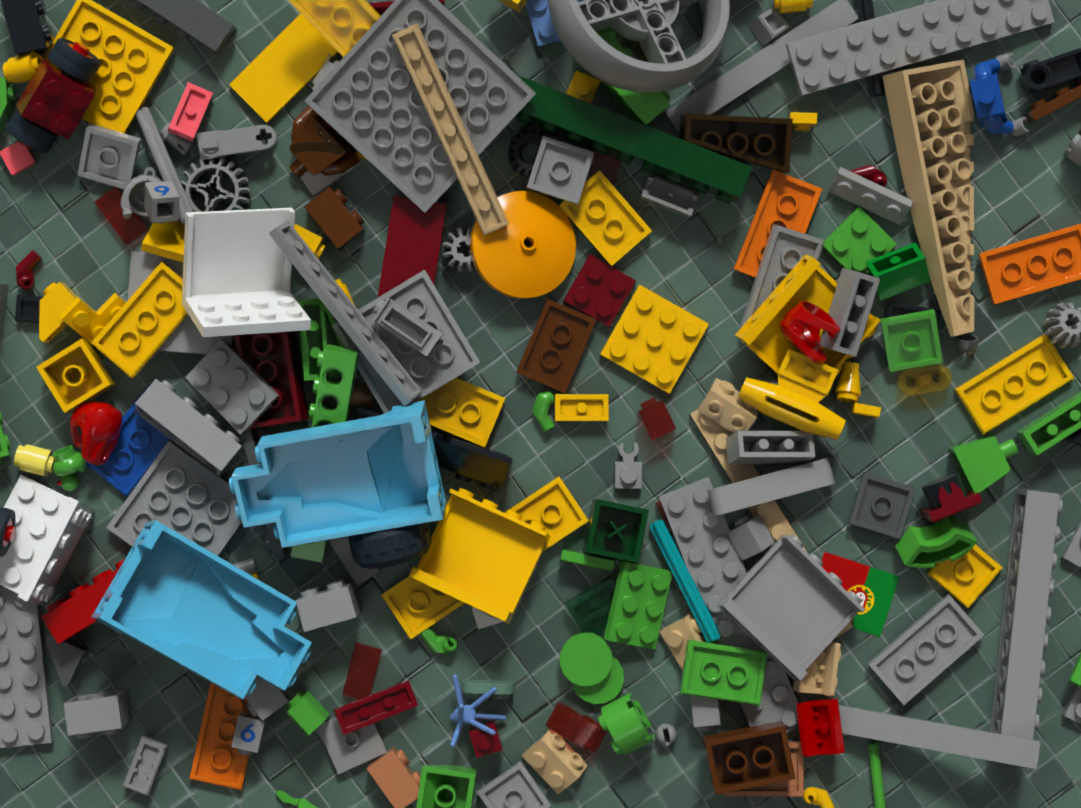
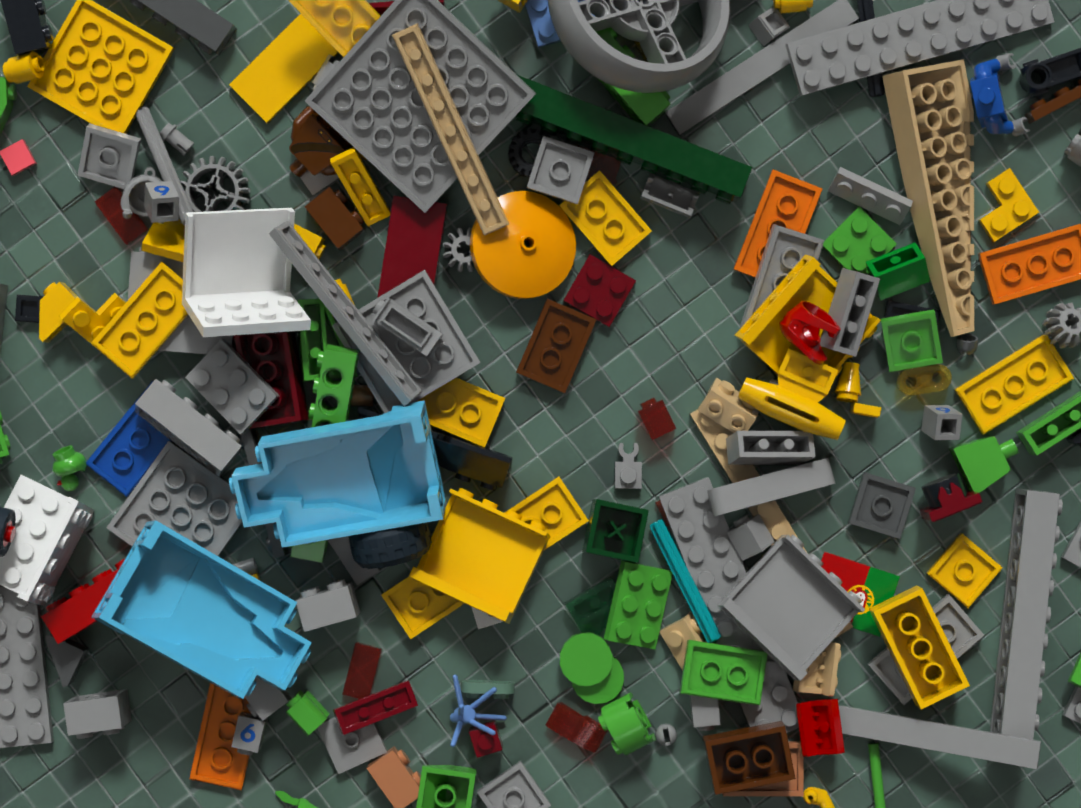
brick [6,38,101,153] -> none
light yellow brick [14,444,55,476] -> none
dark red arm [16,250,42,290] -> none
yellow brick [36,339,116,413] -> none
red helmet [70,400,122,465] -> none
light grey plate [123,735,168,796] -> none
coral plate [167,82,213,142] -> none
light grey piece [196,125,277,160] -> none
bright green arm [419,627,458,654] -> none
tan bracket [522,727,587,794] -> none
bright green arm [532,391,555,432] -> none
yellow plate [555,394,609,421] -> none
bright green tile [560,548,615,571] -> none
yellow plate [566,70,601,104] -> none
yellow plate [600,284,709,394] -> none
dark brown wedge [679,114,793,173] -> none
yellow plate [787,112,817,131] -> none
dark red arm [848,165,887,187] -> none
bright green brick [895,516,978,568] -> none
none -> yellow plate [330,147,391,226]
none -> yellow brick [869,585,970,710]
none -> light grey brick [921,405,963,440]
none -> yellow plate [978,168,1039,242]

